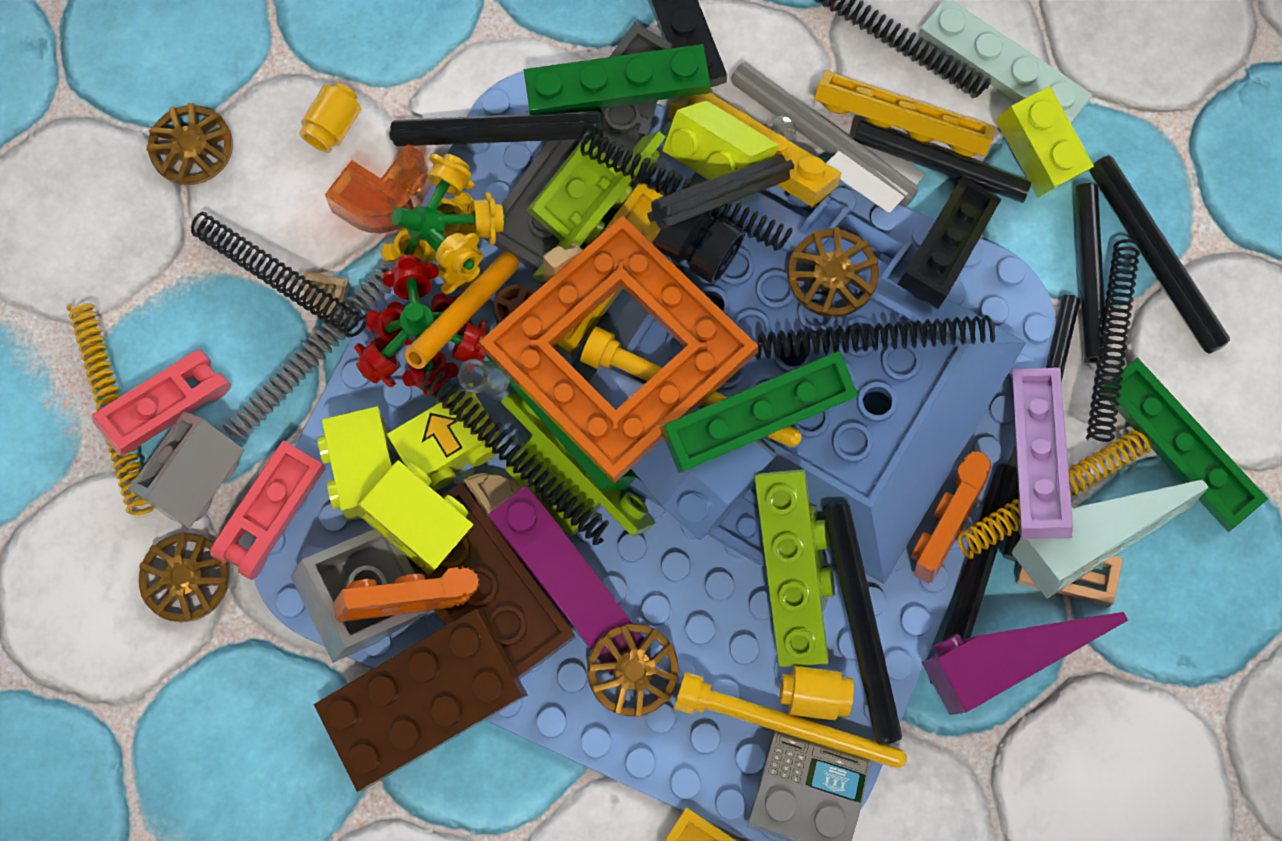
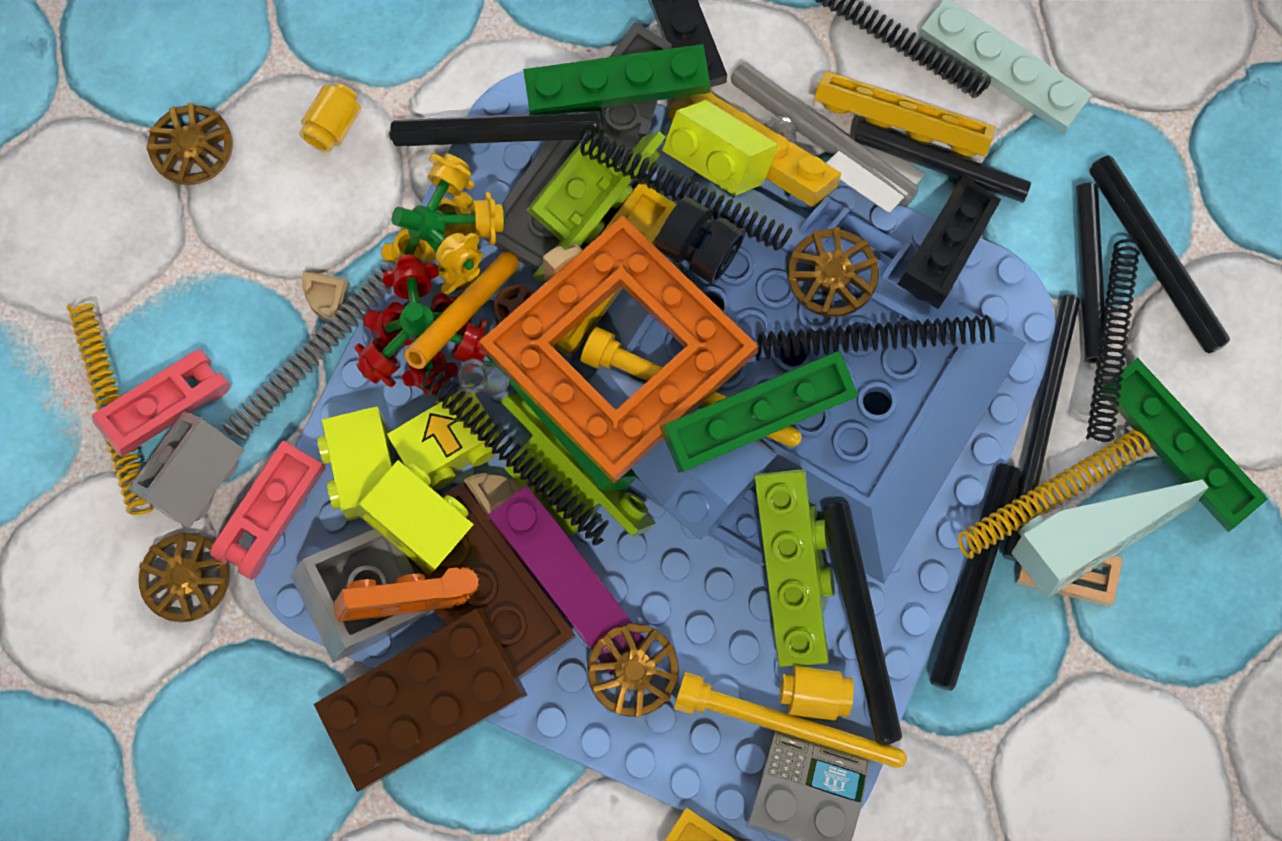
black piece [191,212,367,338] -> none
clear orange brick [325,144,428,233] -> none
black axle [647,154,794,229] -> none
orange hinge [911,451,992,584] -> none
magenta slope [921,612,1128,715] -> none
neon yellow brick [995,86,1094,198] -> none
lavender plate [1012,368,1073,539] -> none

